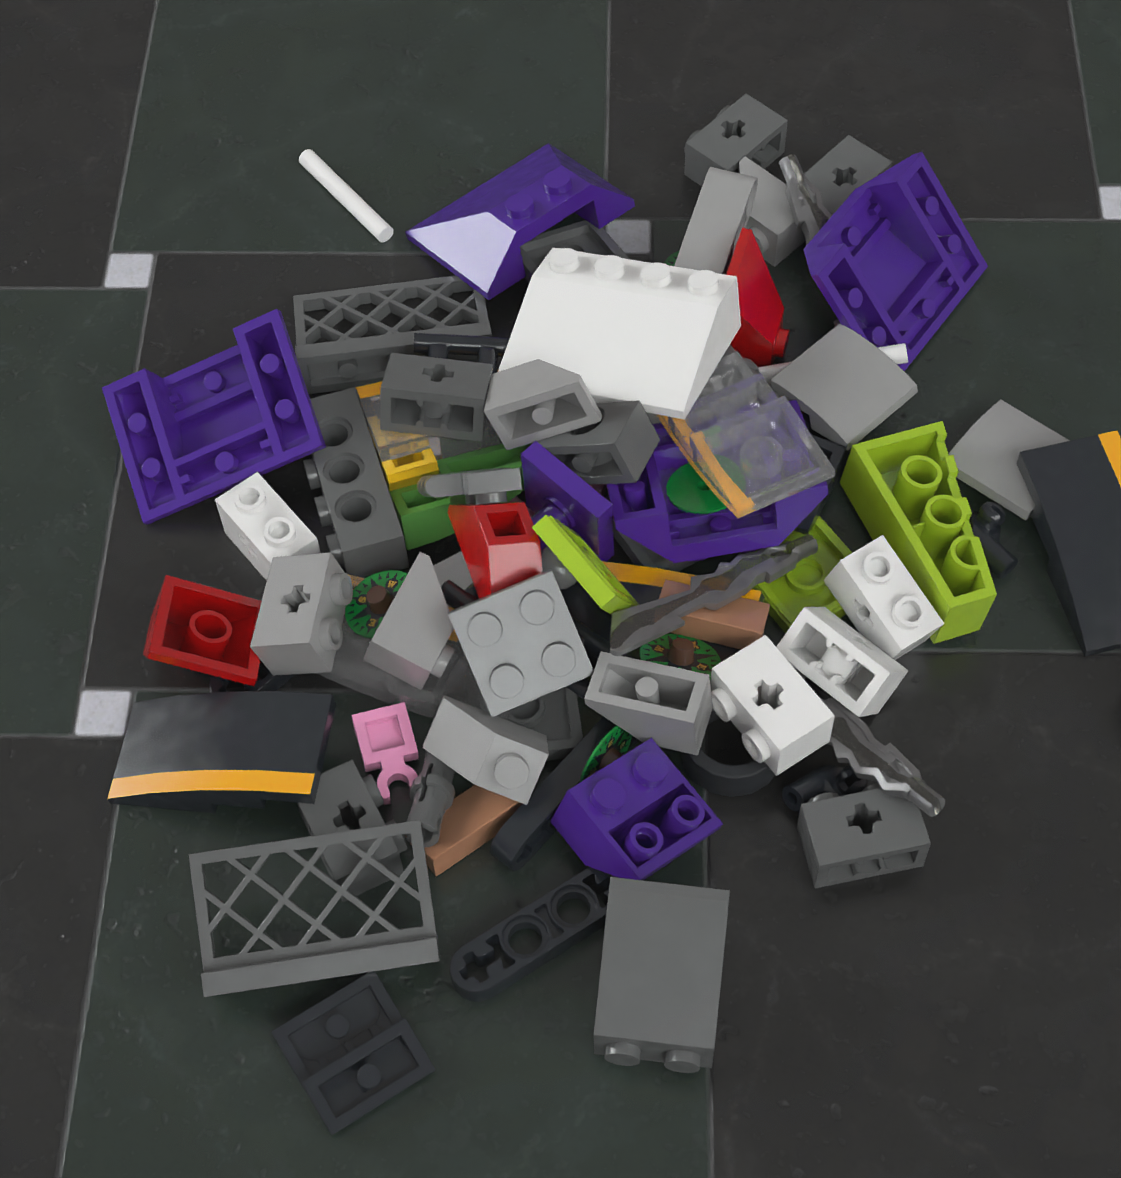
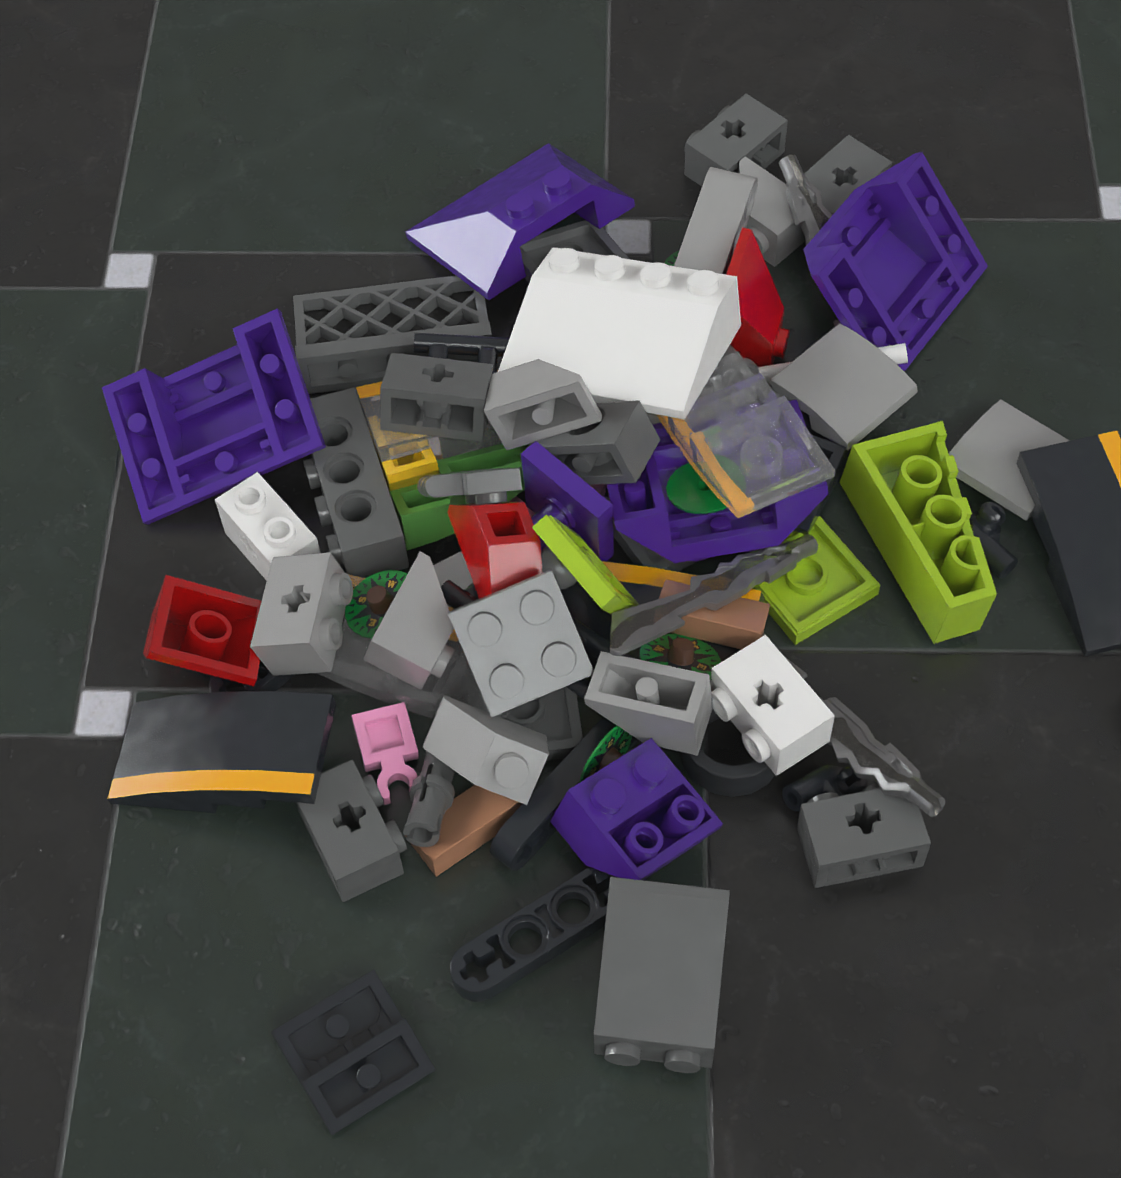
dark grey fence [188,820,440,997] -> none
white bar [299,149,393,242] -> none
white brick [777,607,908,717] -> none
white brick [823,535,945,660] -> none

